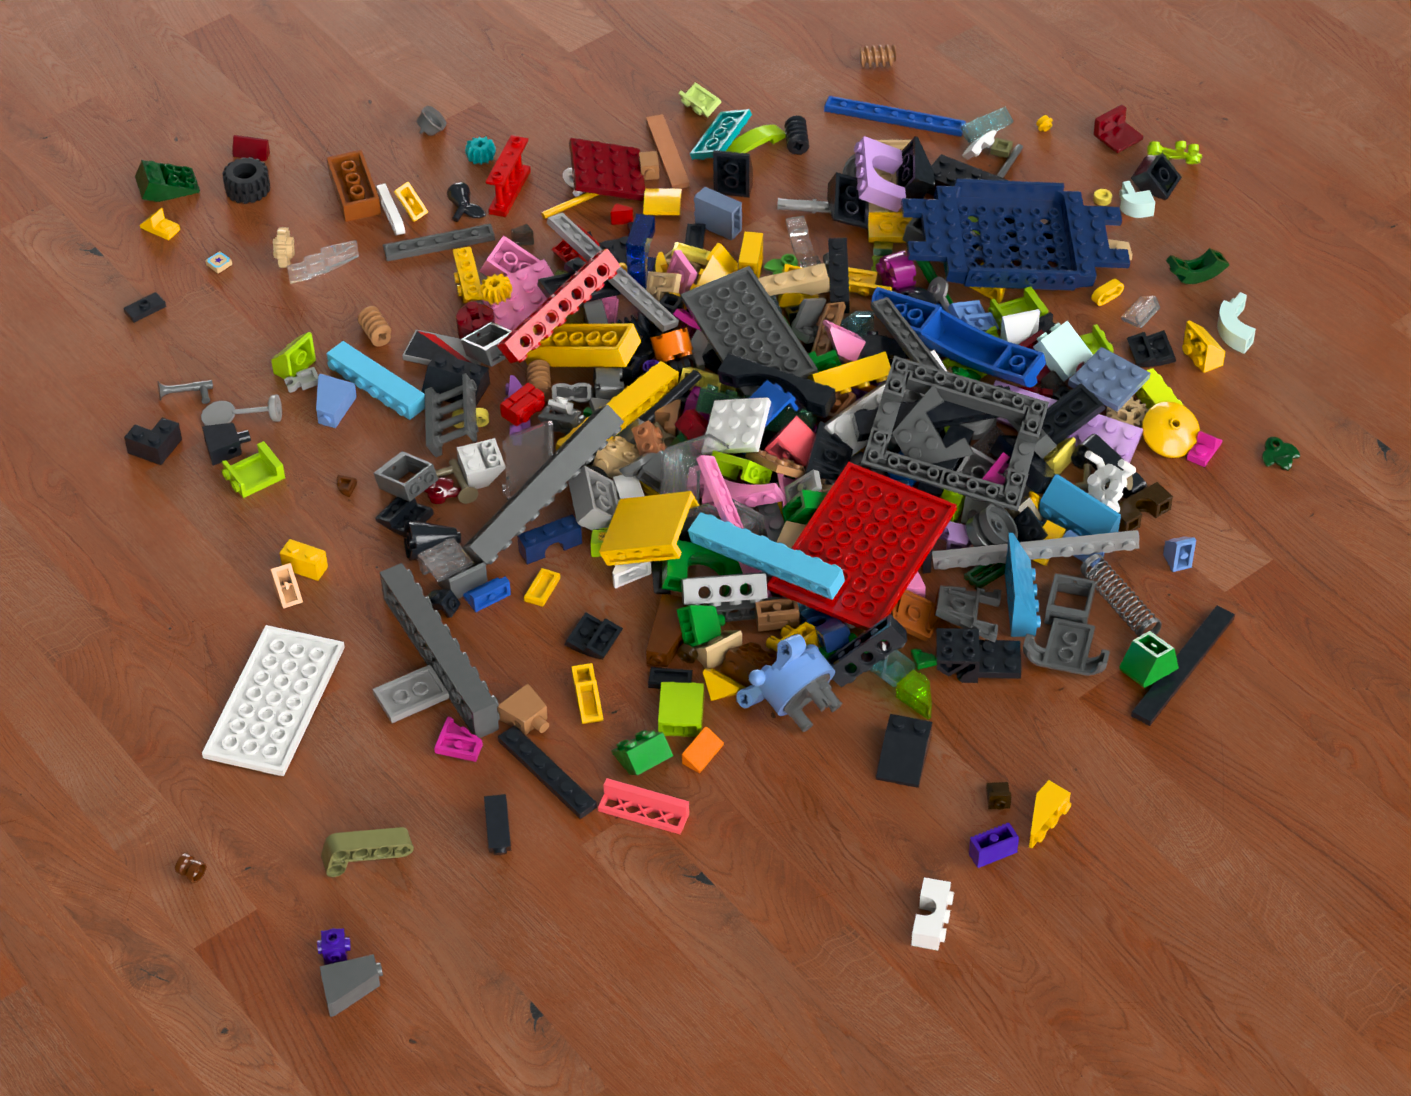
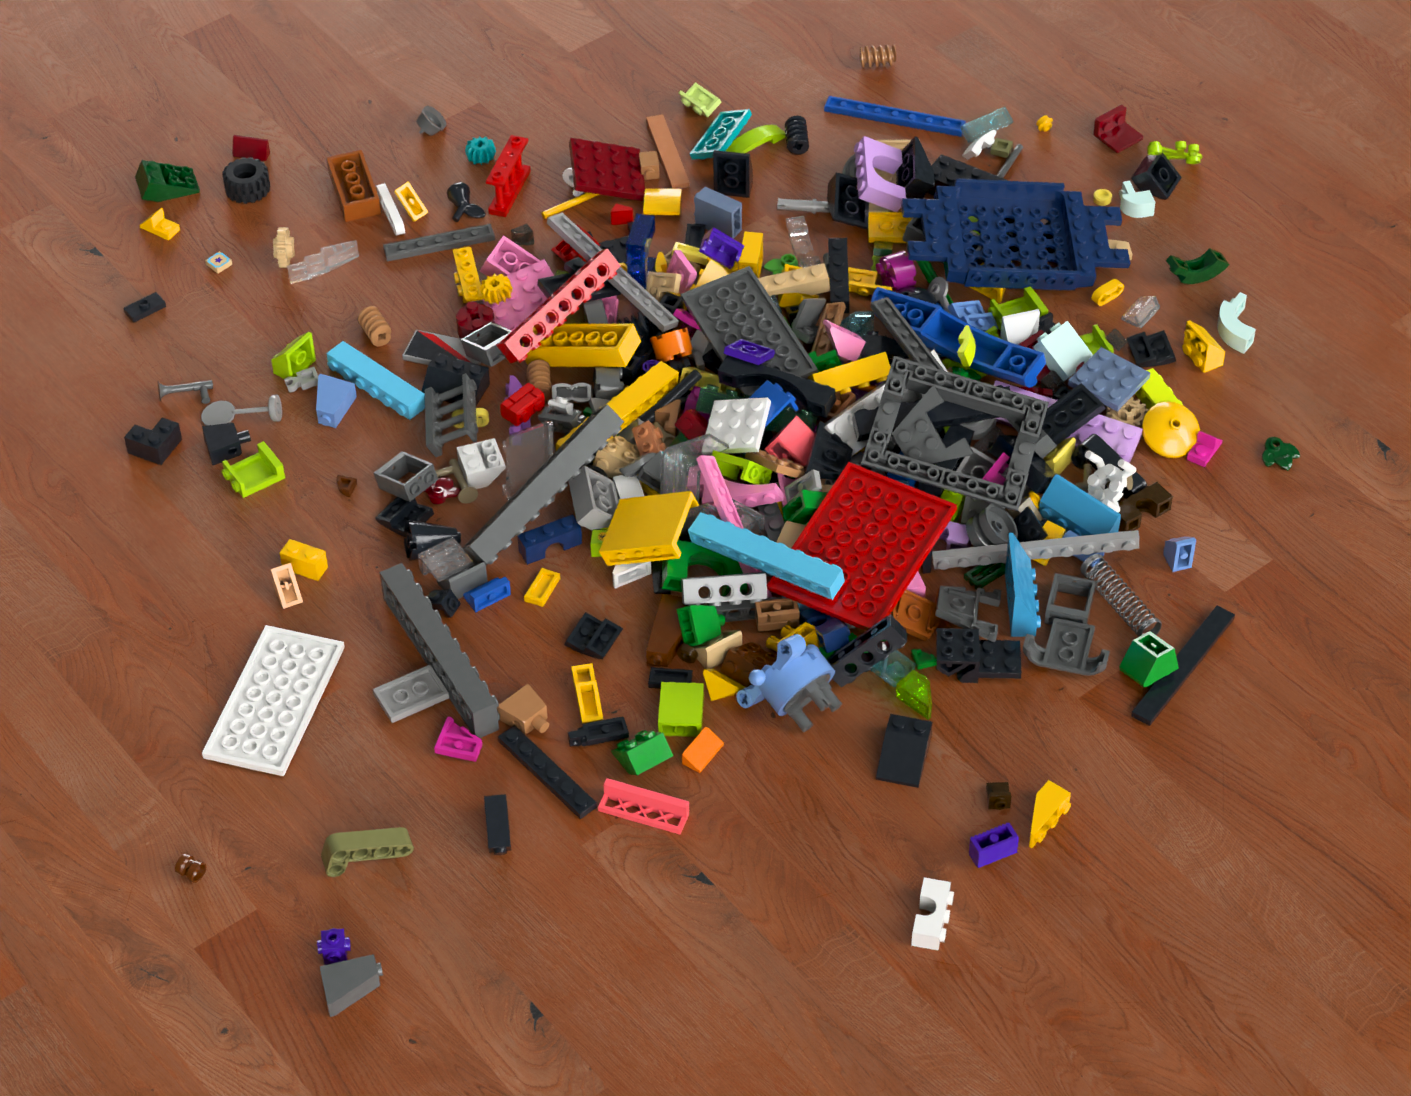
none -> black hinge [568,716,629,747]
none -> dark purple hinge [699,227,745,269]
none -> dark purple tile [723,339,775,365]
none -> neon yellow slope [957,325,976,367]
none -> clear smoke slope [1105,329,1128,351]

